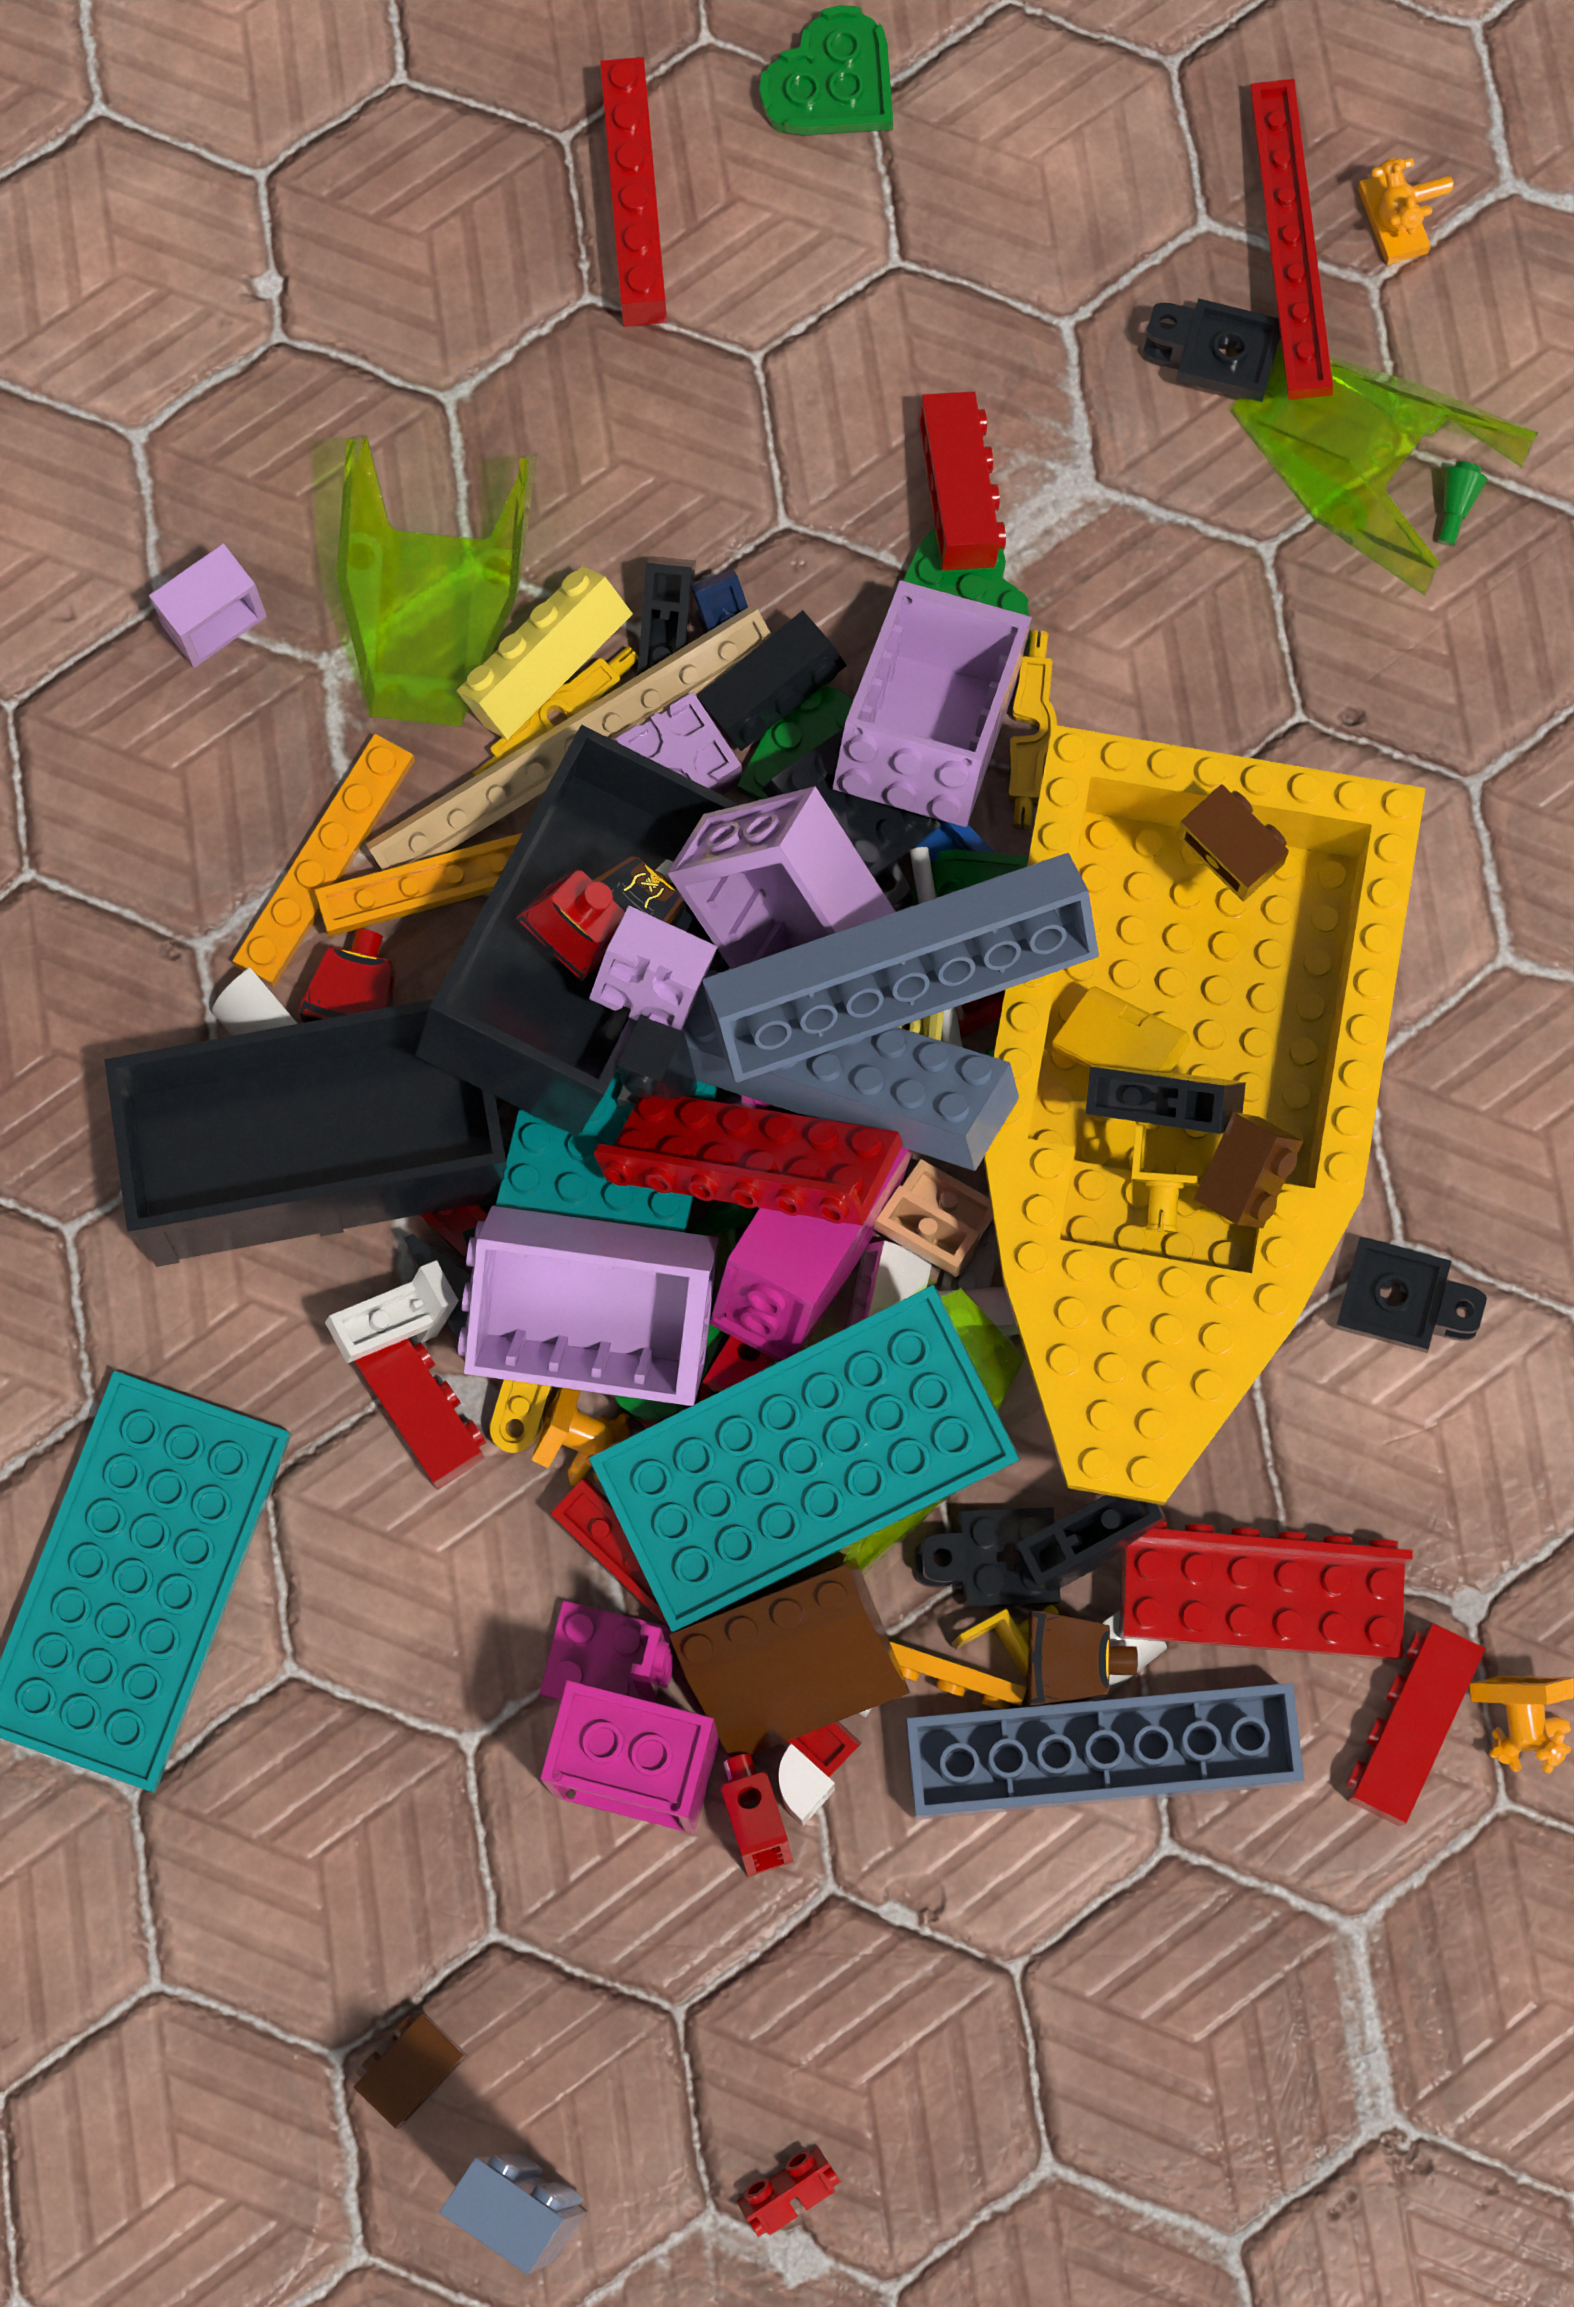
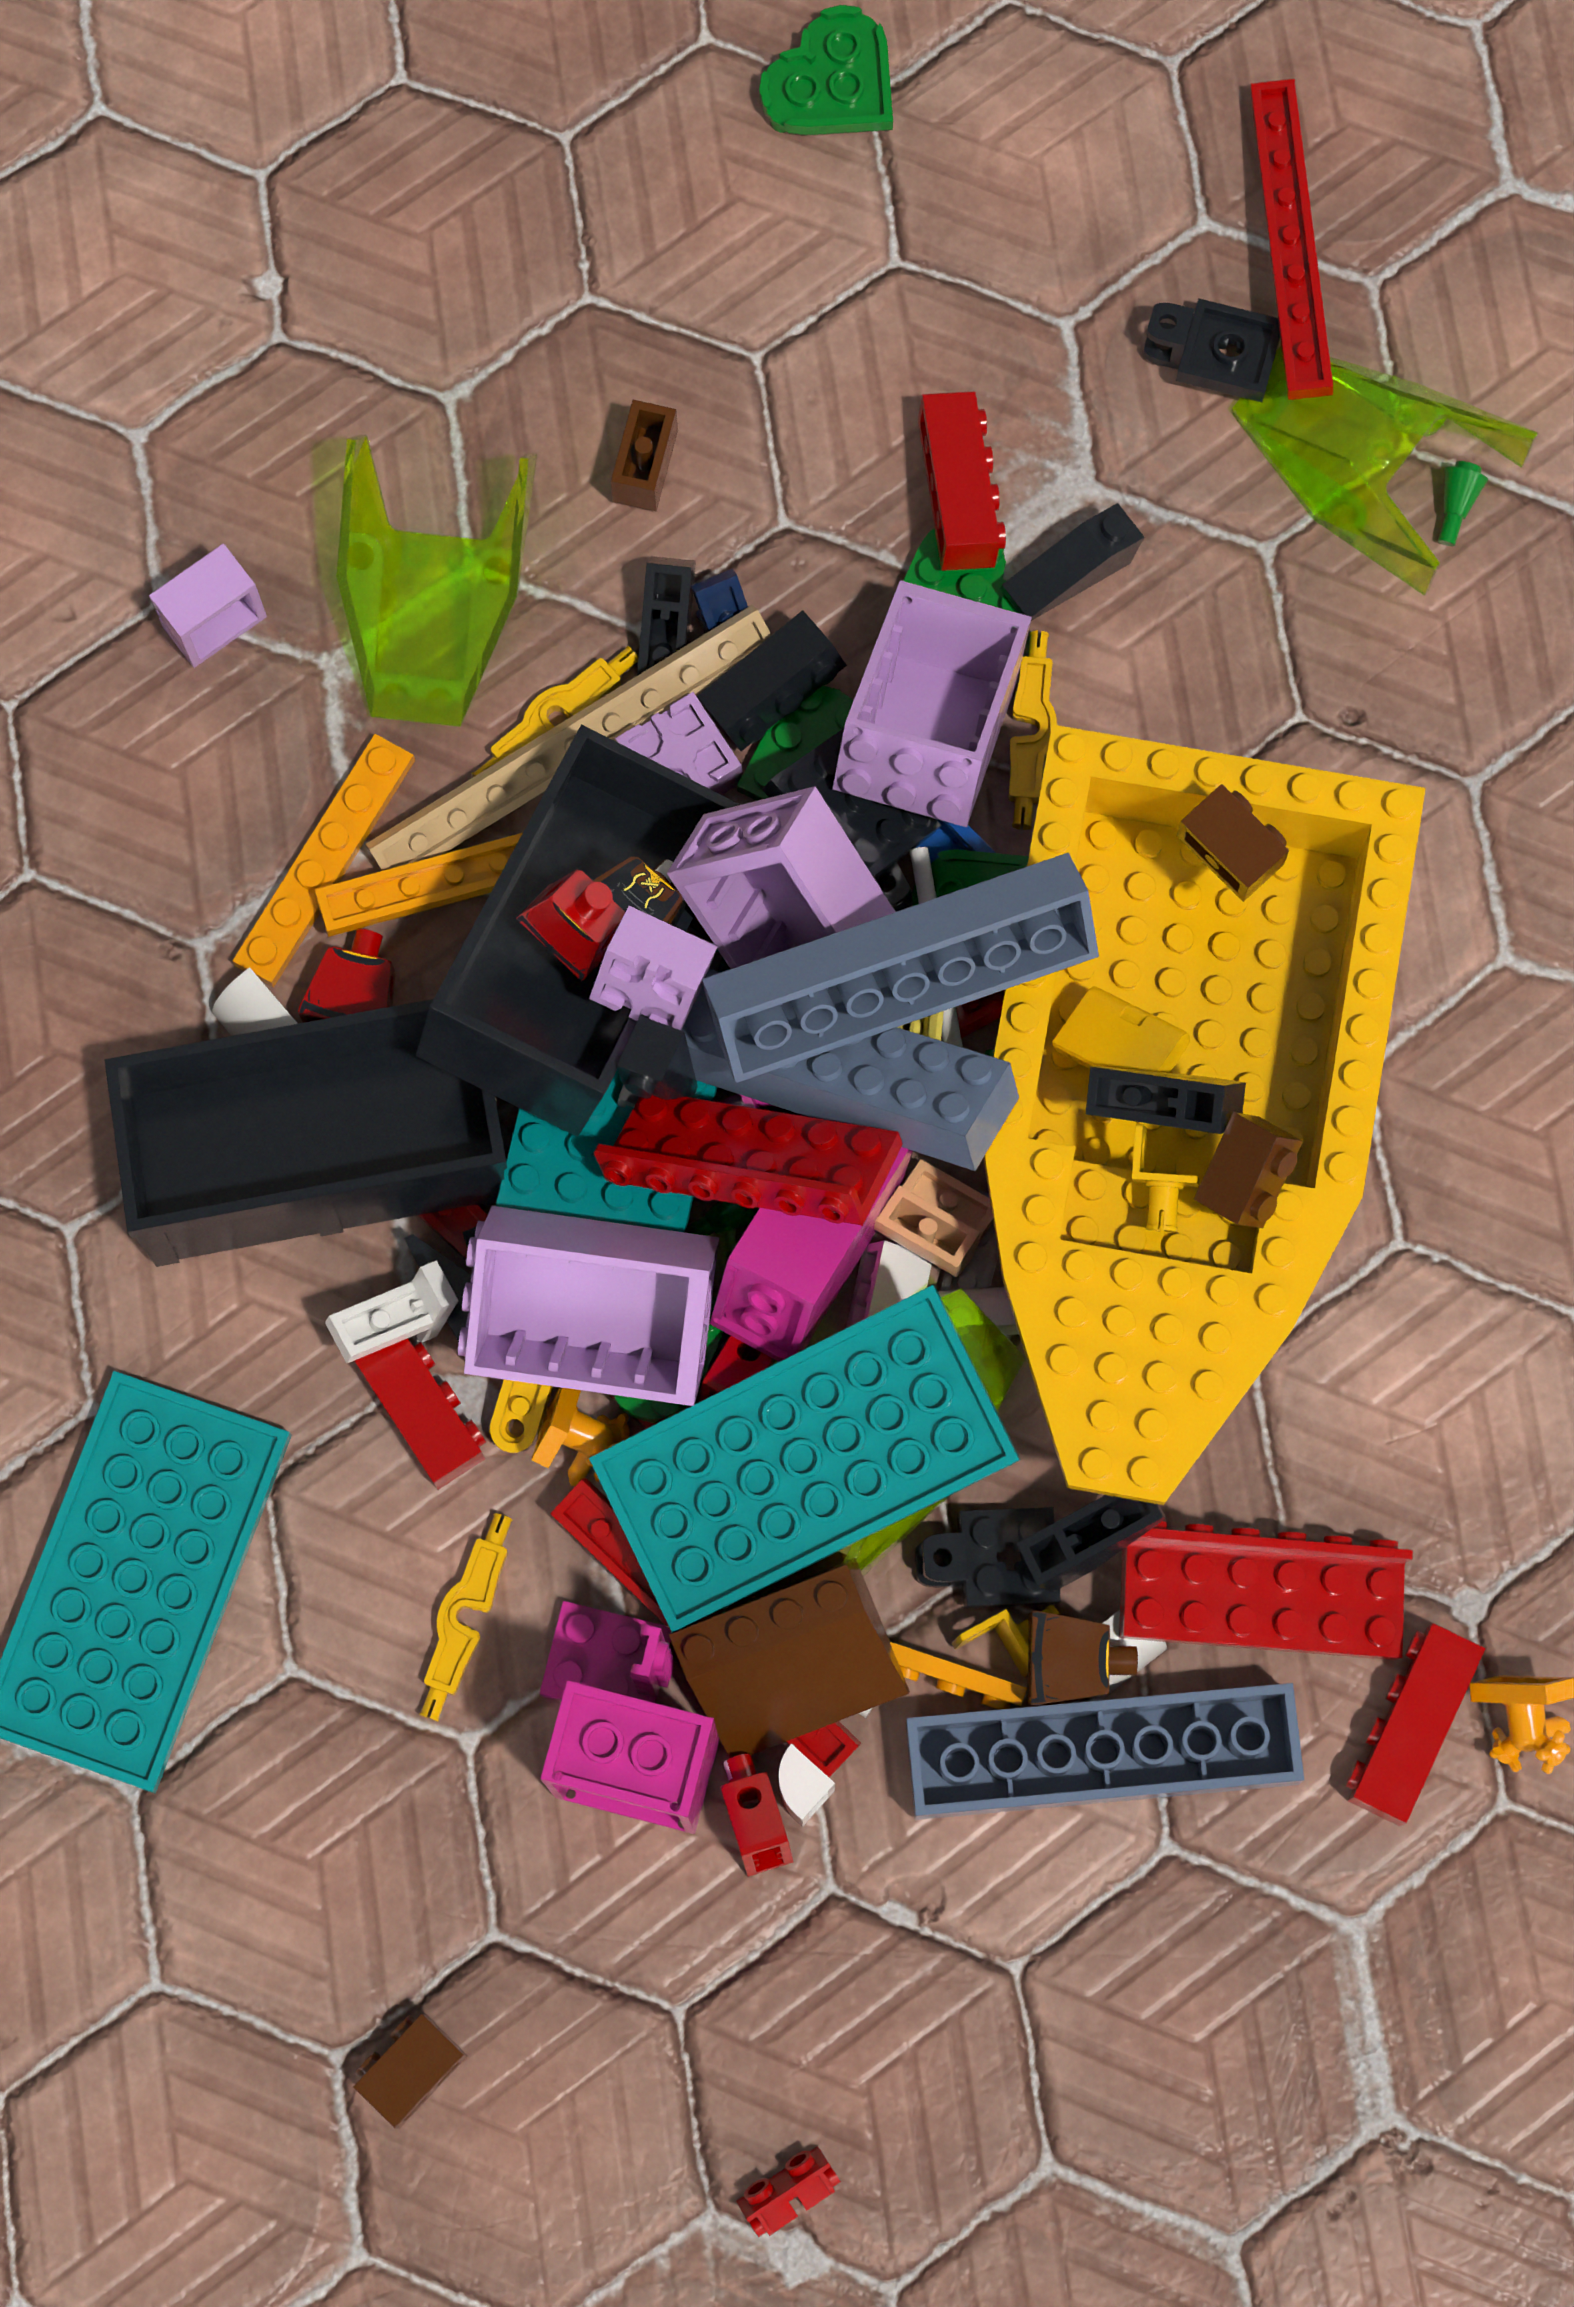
sand blue brick [439,2153,588,2275] -> none
light yellow brick [456,566,633,740] -> none
red brick [600,57,667,327] -> none
black plate [1335,1236,1487,1353] -> none
light orange piece [1358,158,1454,266] -> none
none -> yellow piece [419,1513,513,1722]
none -> reddish brown brick [611,399,678,512]
none -> black slope [1000,503,1145,621]

